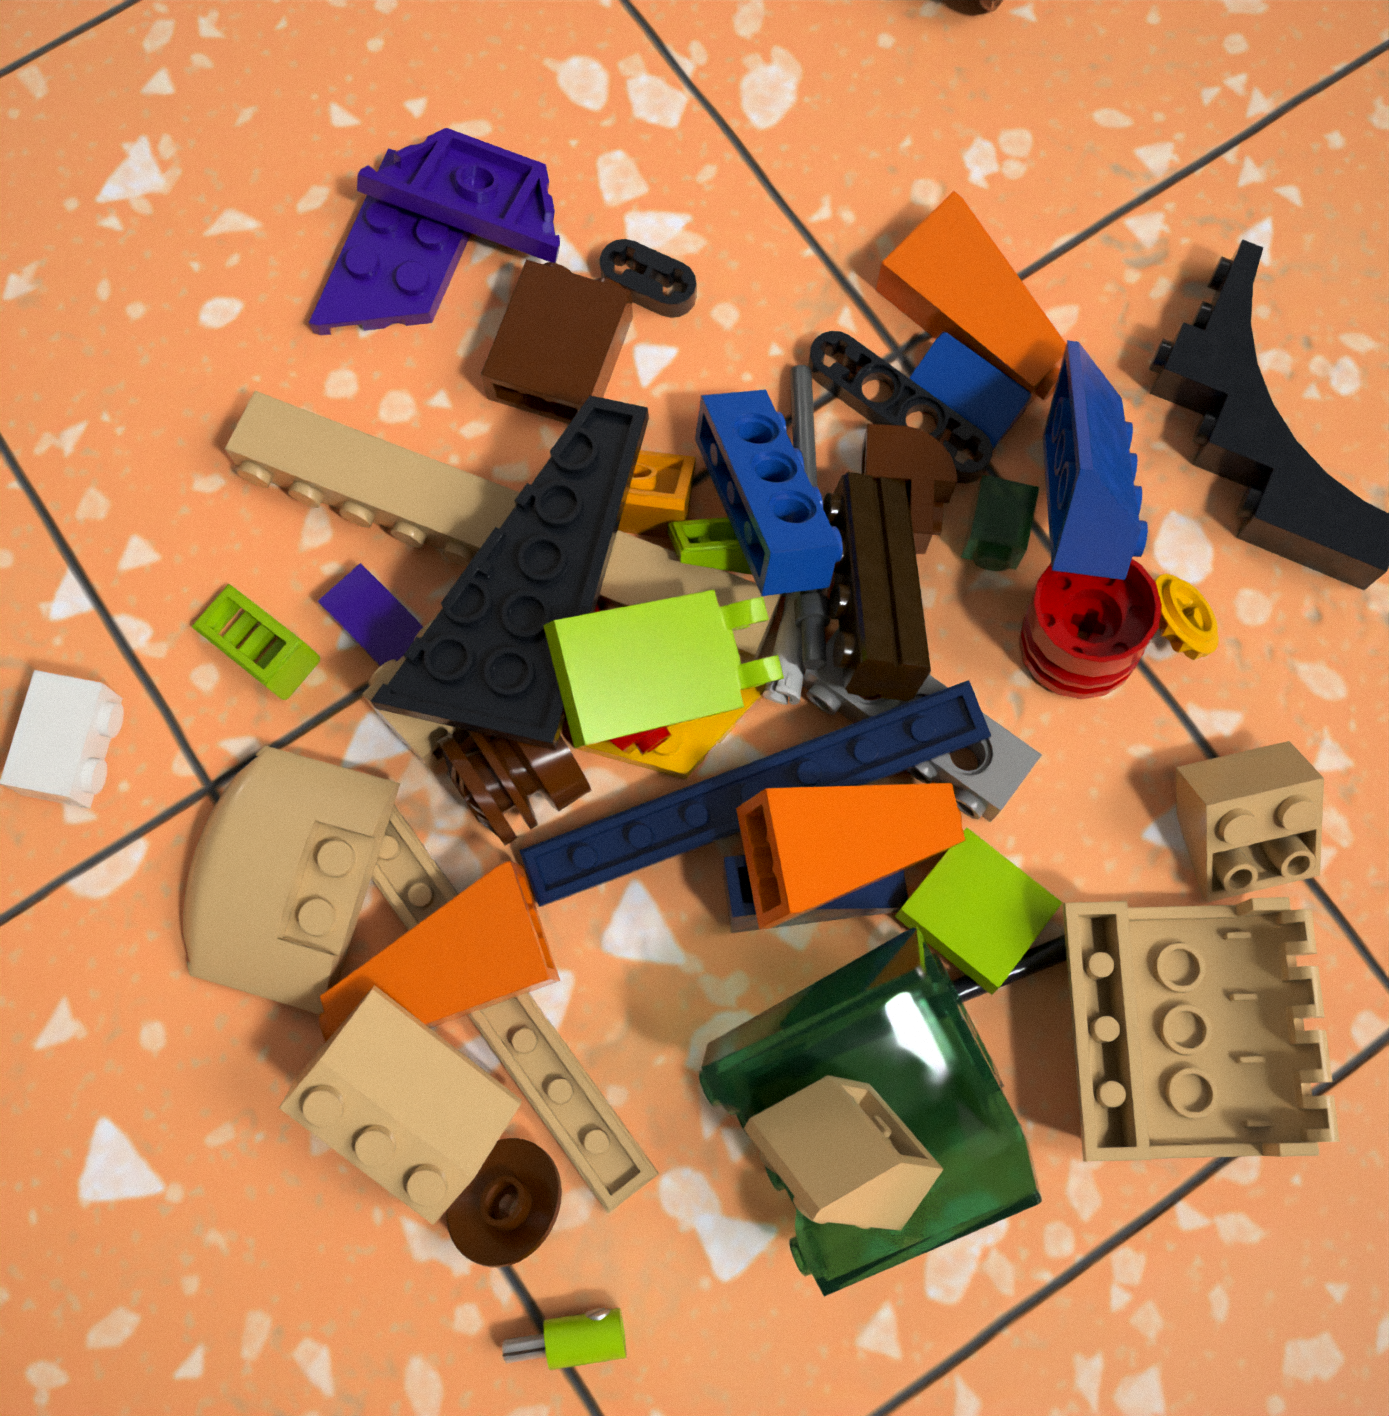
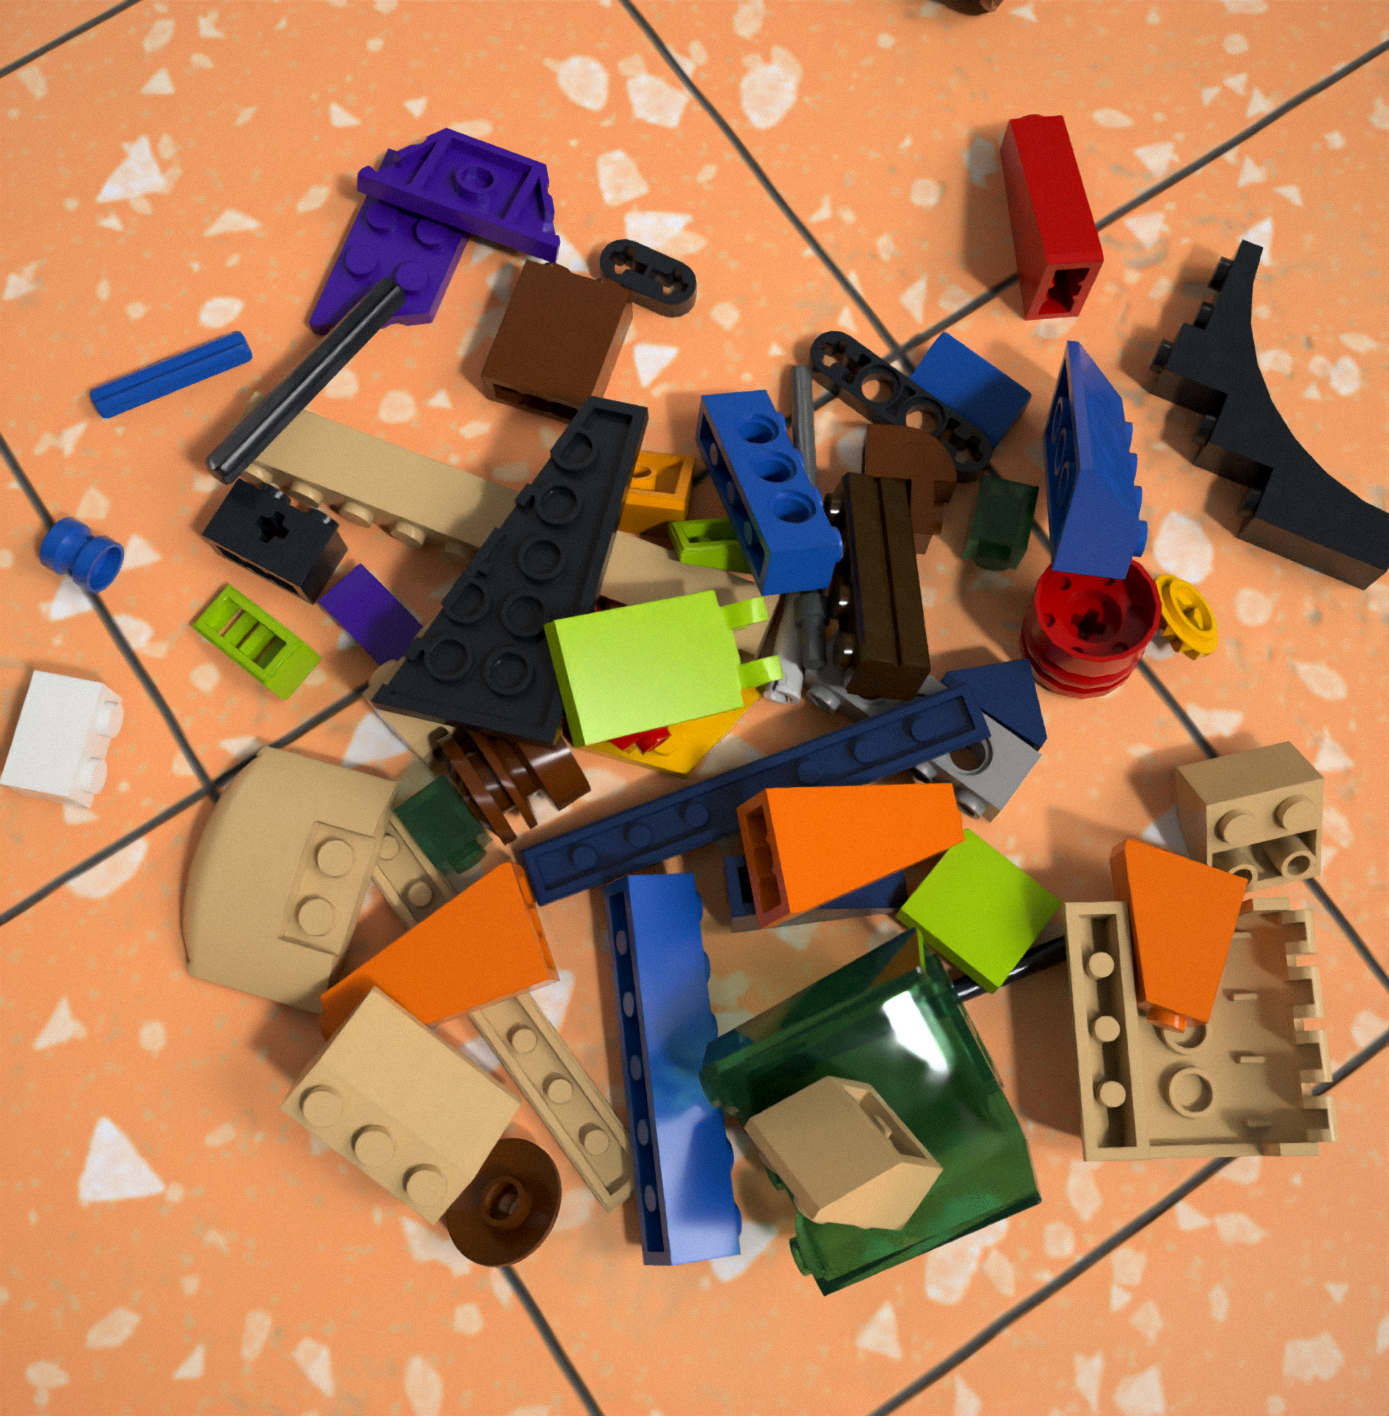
lime piece [502,1308,627,1370] -> none
orange slope [876,191,1066,407] -> none
none -> blue wheel [39,517,125,593]
none -> blue axle [90,330,253,419]
none -> black brick [201,478,348,605]
none -> black axle [204,277,406,485]
none -> clear green brick [394,774,493,875]
none -> blue brick [603,873,742,1266]
none -> dark blue slope [940,658,1047,751]
none -> red slope [1000,114,1104,321]
none -> orange slope [1109,837,1248,1033]

